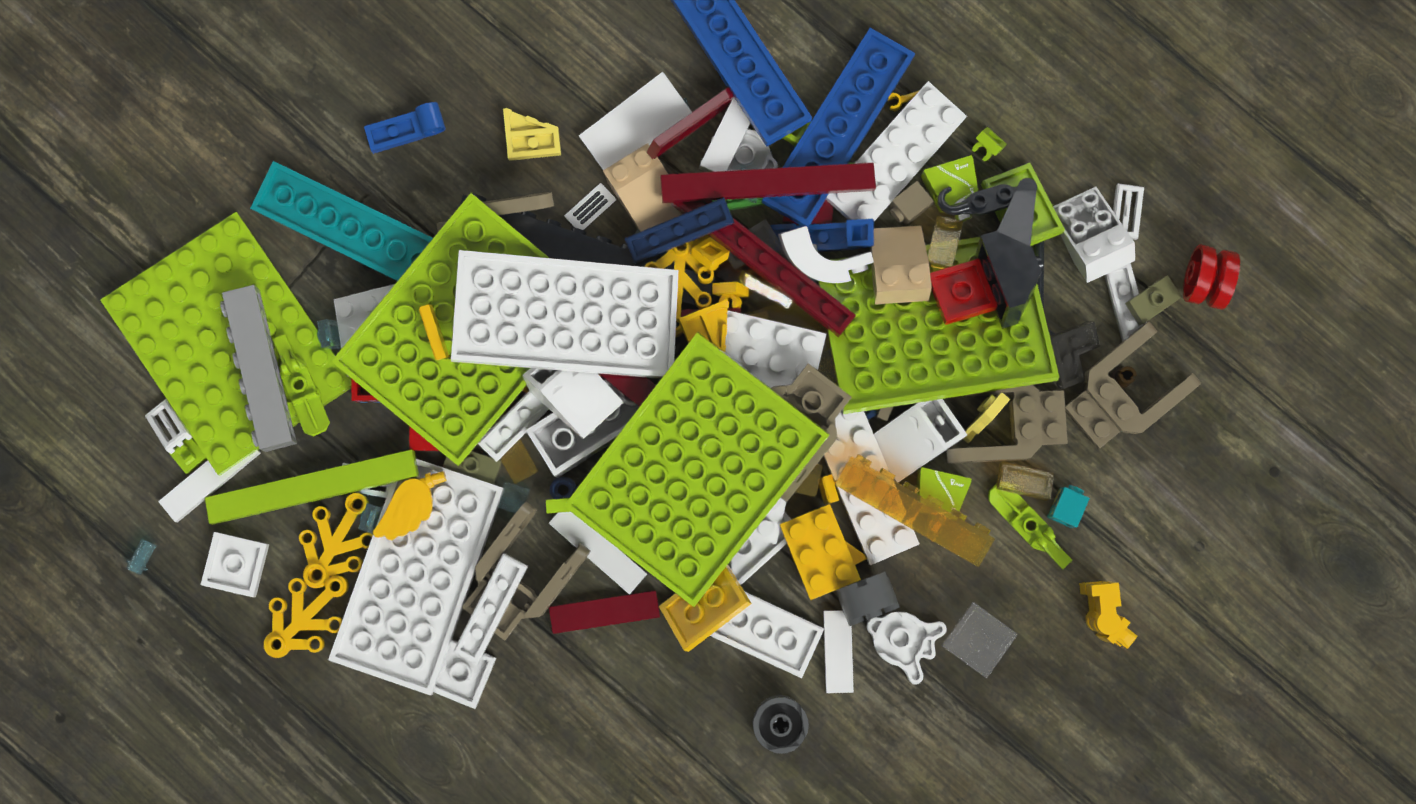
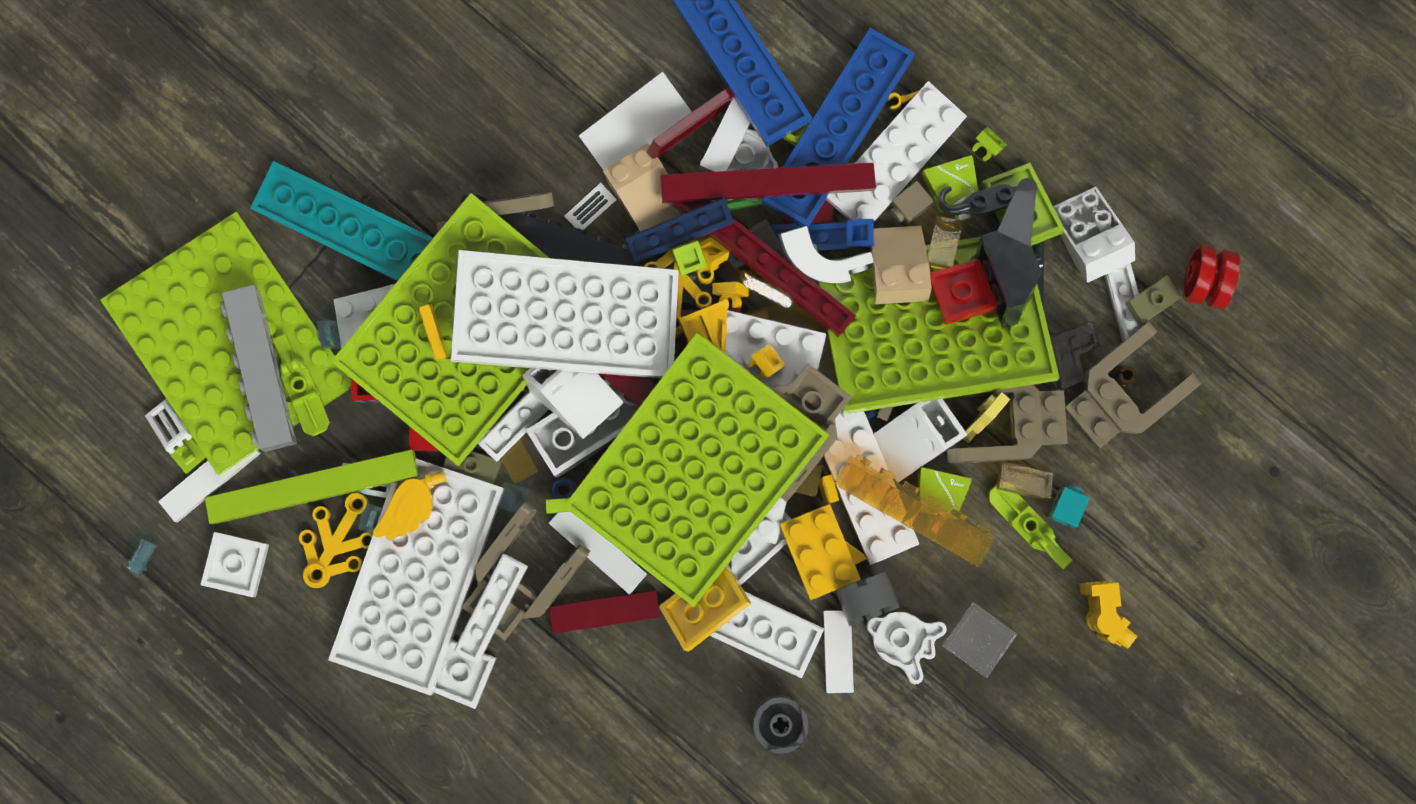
yellow plant [264,575,349,658] -> none
blue plate [364,102,446,154] -> none
light yellow wing [503,108,561,161] -> none
white tile [1112,184,1144,240] -> none
none -> lime tile [671,240,707,276]
none -> yellow tile [748,343,786,379]

